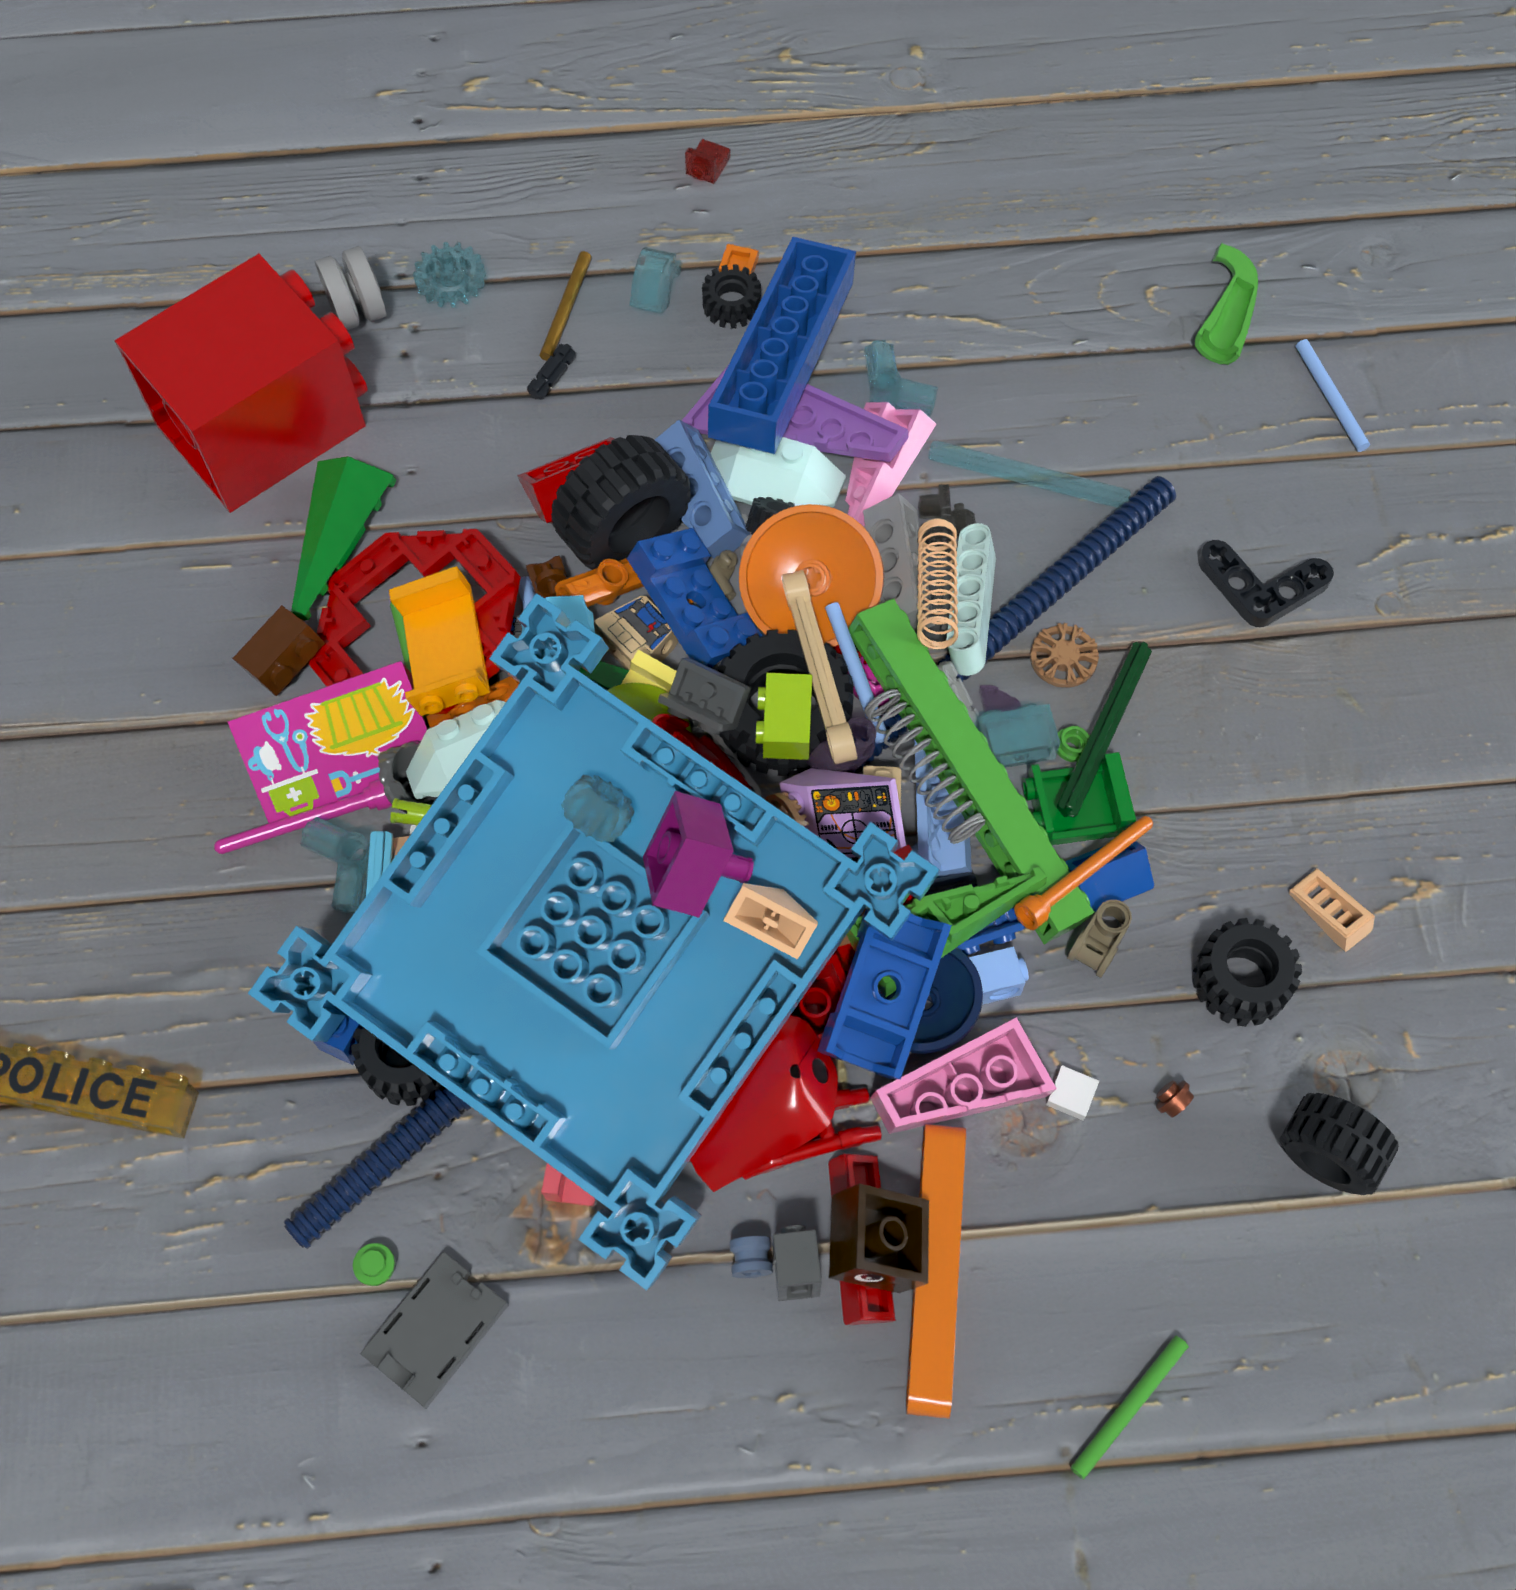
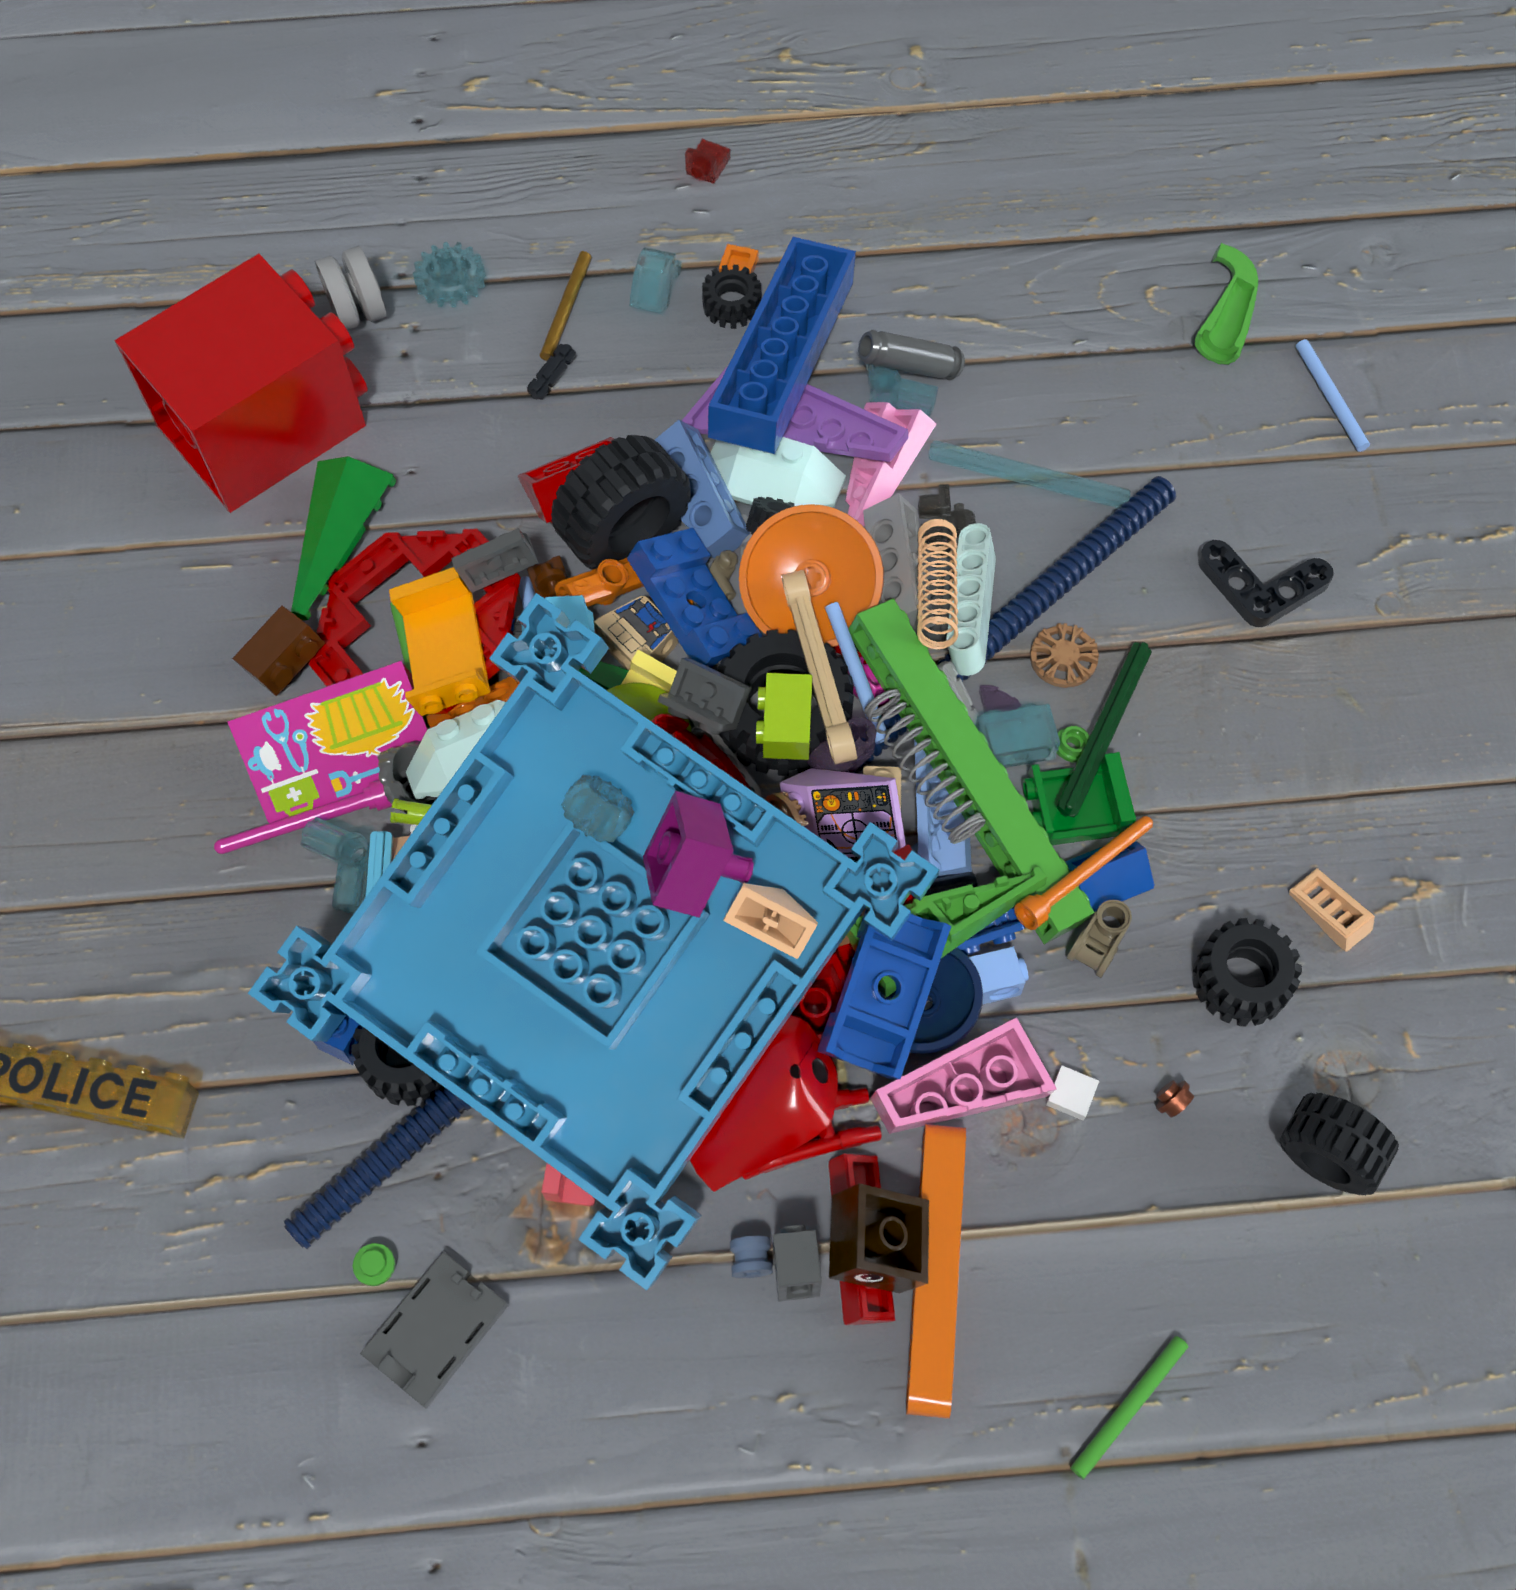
none -> dark grey bracket [451,528,538,593]
none -> dark grey axle [858,330,965,380]

